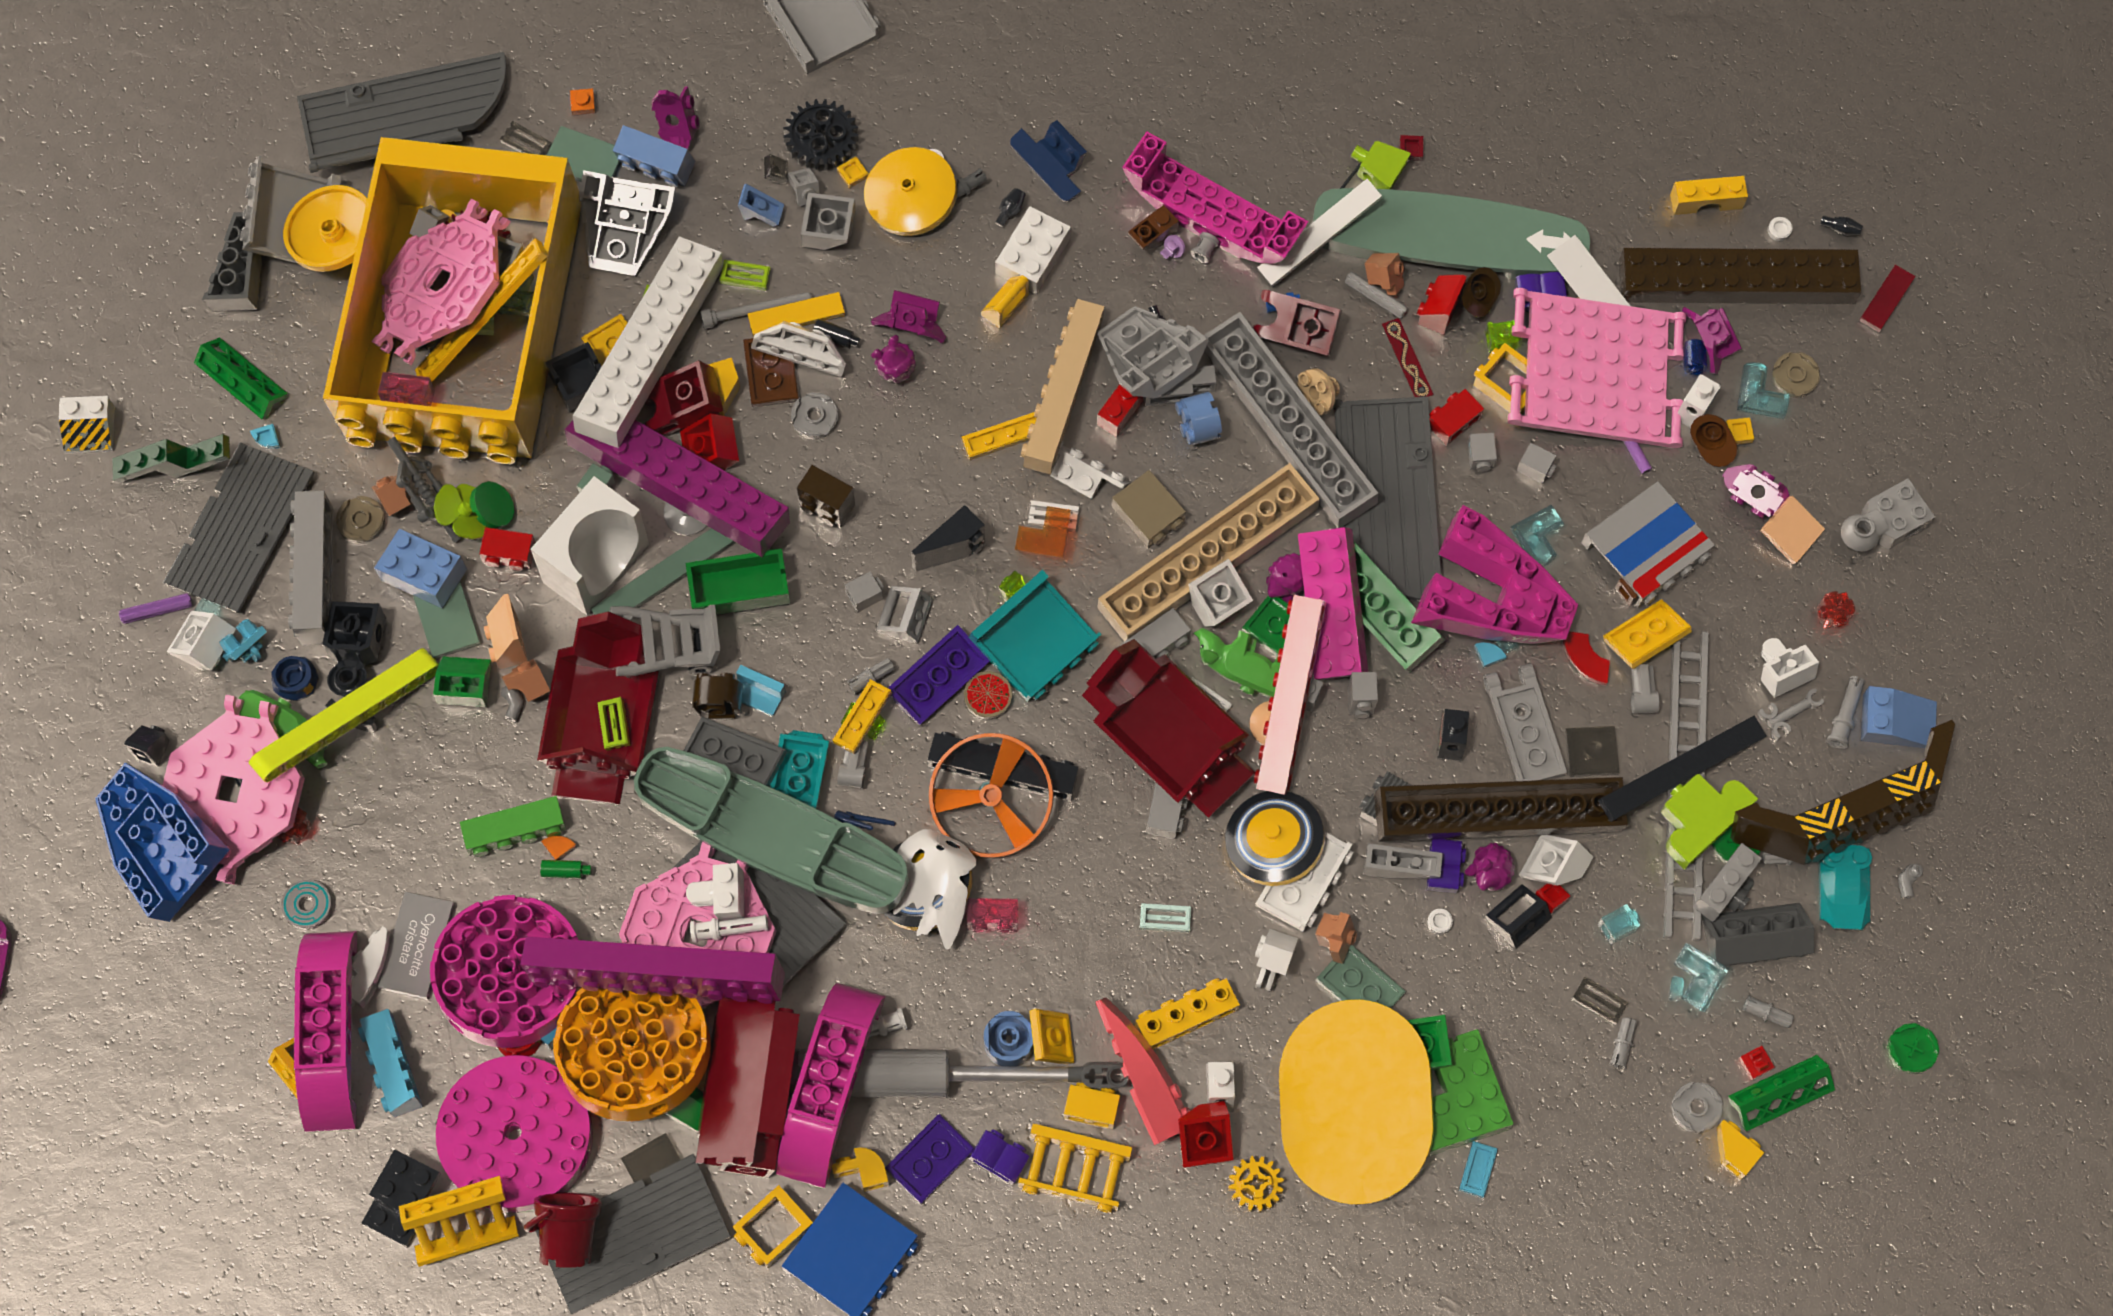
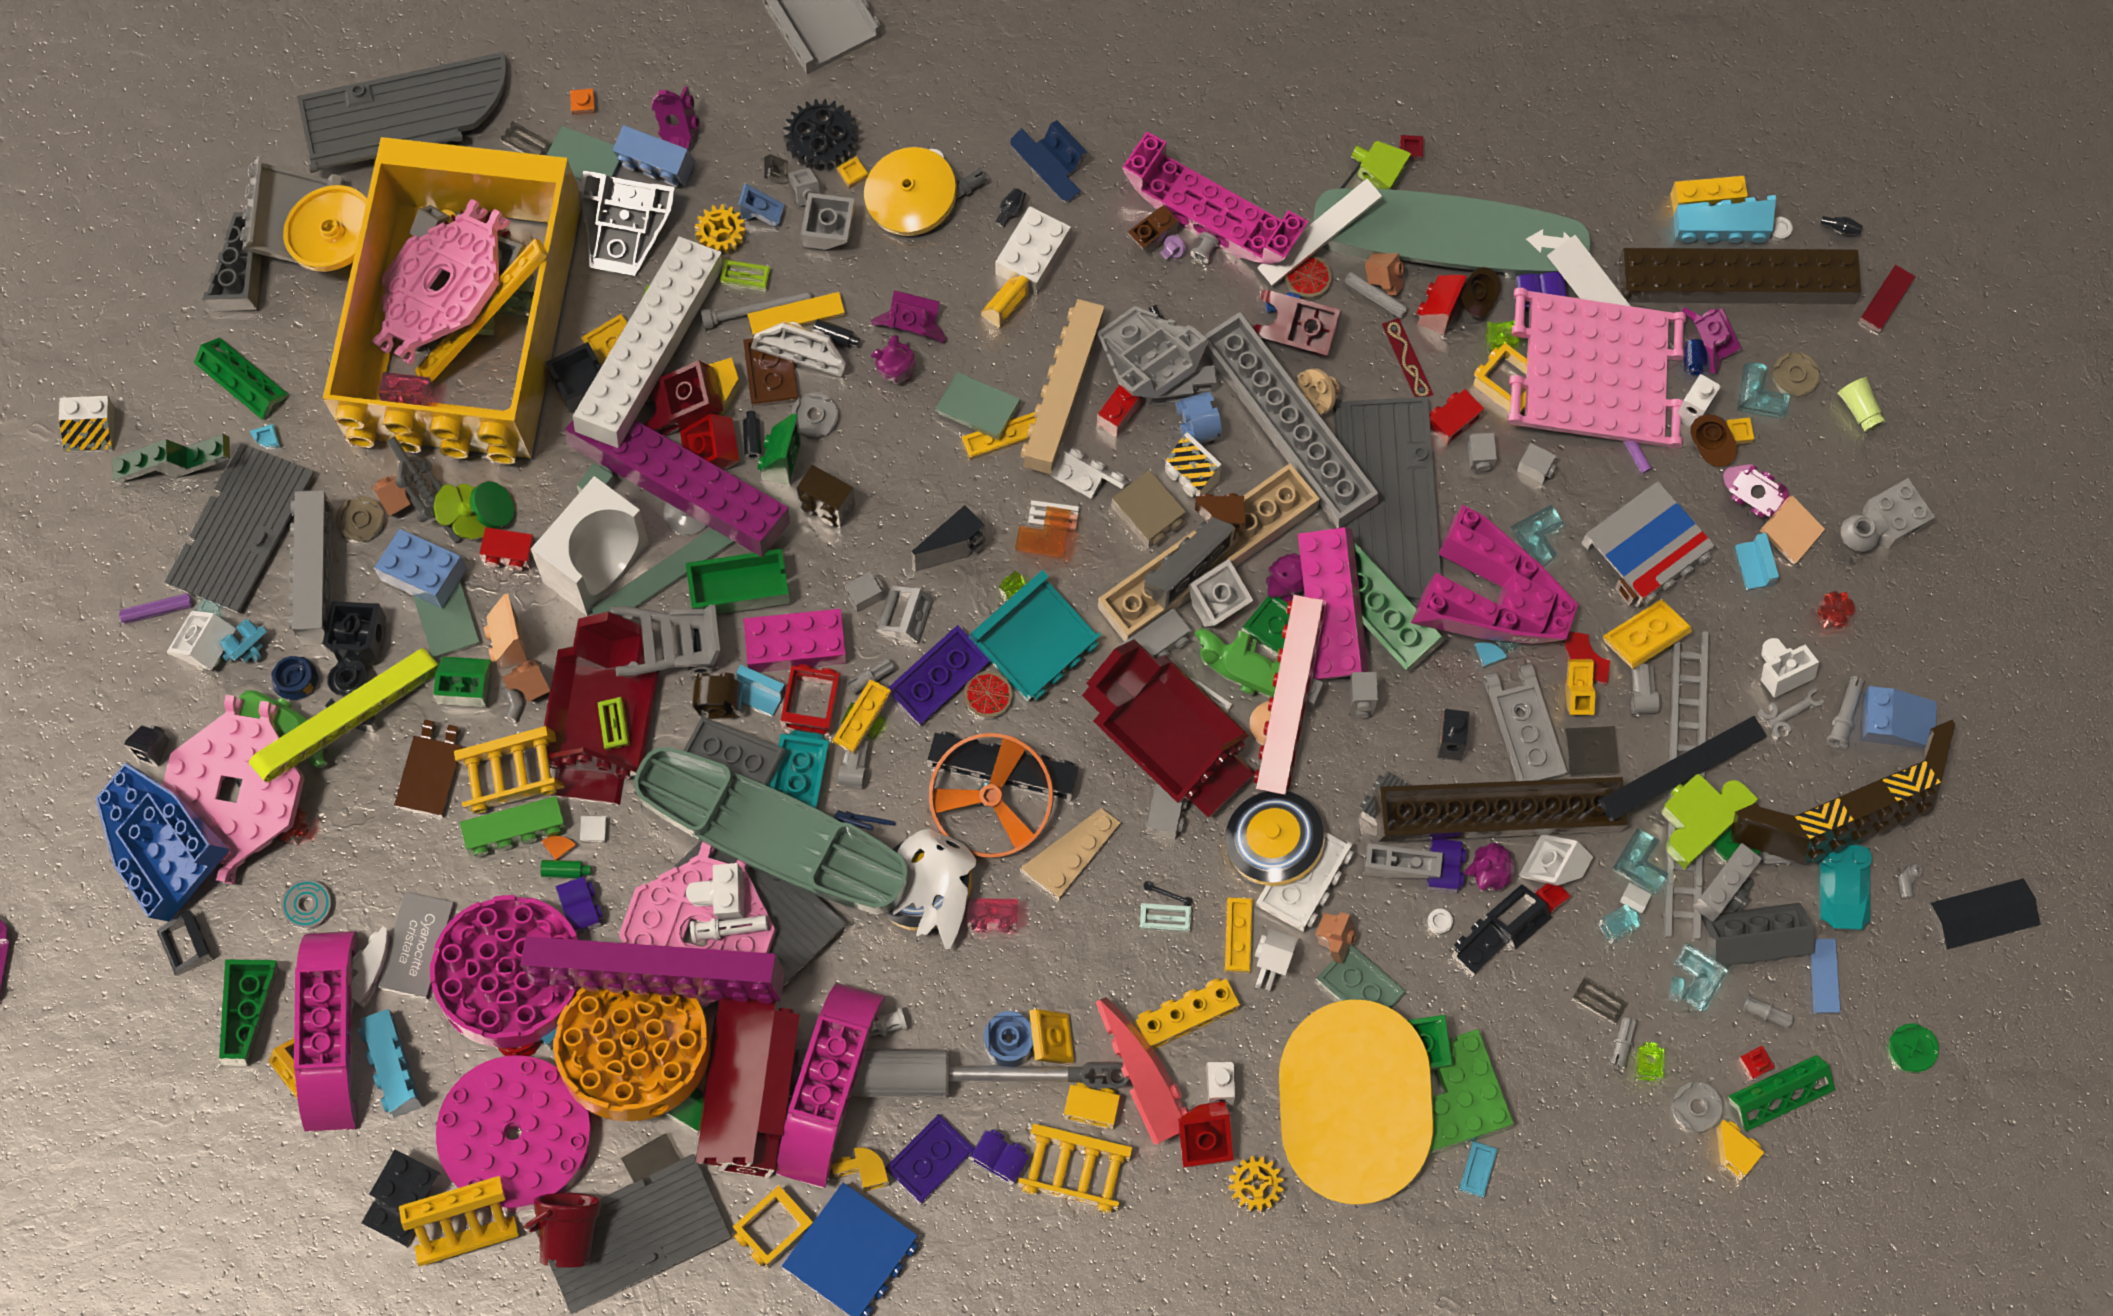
none -> black tile [157,910,213,976]
none -> green wedge [219,959,279,1066]
none -> reddish brown tile [394,720,463,818]
none -> yellow fence [454,726,564,814]
none -> dark purple brick [555,876,604,935]
none -> white tile [580,816,607,842]
none -> yellow gear [694,204,746,254]
none -> black cylinder [743,411,762,459]
none -> dark pink brick [743,609,846,673]
none -> green slope [758,414,801,485]
none -> red window [780,664,841,736]
none -> sand green tile [935,372,1021,440]
none -> tan wing [1020,808,1120,900]
none -> black hinge [1143,881,1192,906]
none -> dark grey slope [1144,517,1235,610]
none -> slope [1165,432,1222,497]
none -> reddish brown slope [1195,493,1245,532]
none -> yellow tile [1225,898,1252,974]
none -> tile [1285,255,1332,300]
none -> black bracket [1452,916,1509,976]
none -> yellow brick [1565,659,1596,715]
none -> clear light blue brick [1612,828,1668,896]
none -> white tile [1620,882,1652,913]
none -> clear neon green brick [1633,1042,1664,1083]
none -> medium azure wedge [1674,195,1776,243]
none -> medium azure panel [1734,533,1779,590]
none -> medium blue tile [1810,939,1840,1014]
none -> yellowish green plant [1837,377,1885,432]
none -> black slope [1929,878,2041,950]

